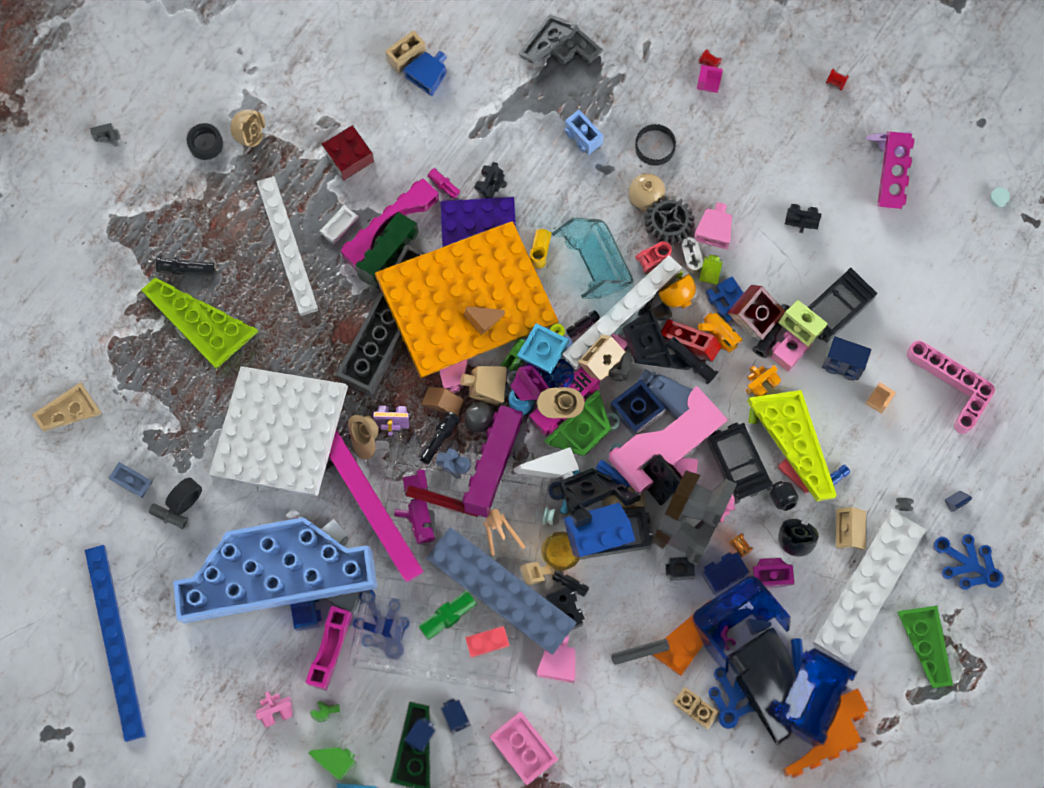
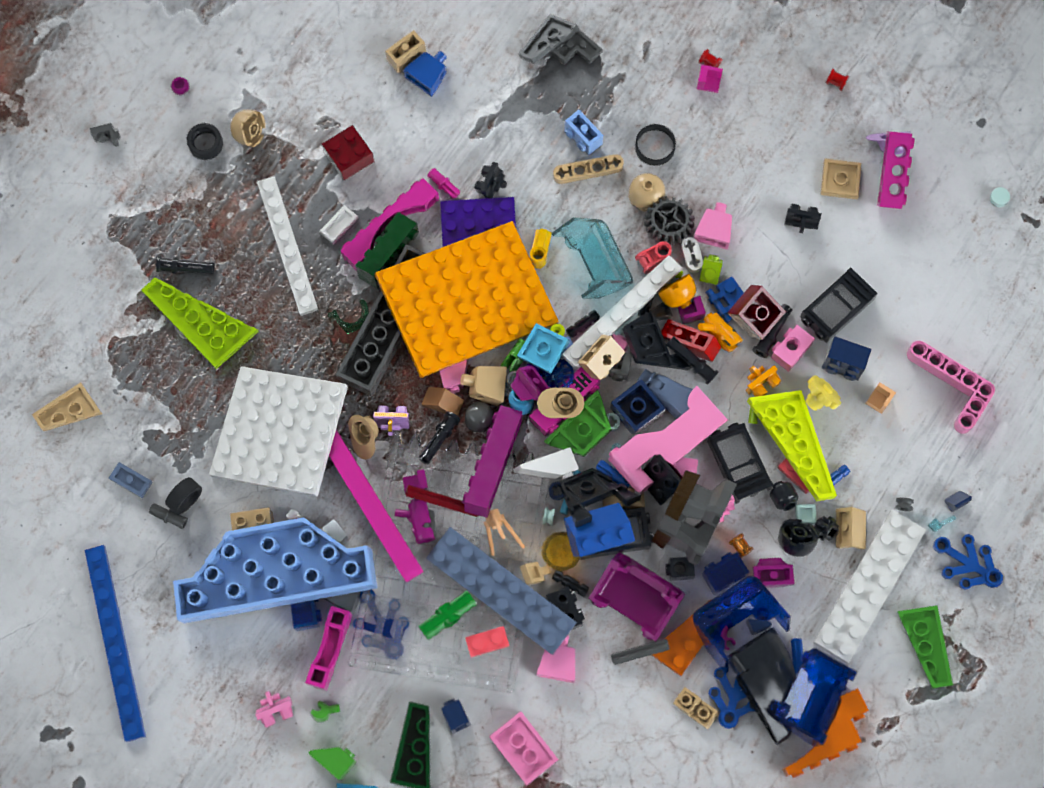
dark blue brick [403,718,436,753] -> none
sand blue hips [436,449,471,479] -> none
medium nougat slope [464,306,505,336] -> none
yellowish green brick [779,300,828,347] -> none
none -> magenta plate [171,77,190,95]
none -> tan brick [230,508,274,530]
none -> clear green helmet [328,299,369,334]
none -> tan beam [553,154,624,184]
none -> magenta windscreen [588,552,685,641]
none -> magenta panel [678,296,706,324]
none -> light aqua tile [795,504,816,525]
none -> light yellow plant [805,375,841,411]
none -> black gear [814,516,839,541]
none -> tan tile [820,159,862,199]
none -> clear light blue hand [928,515,956,532]

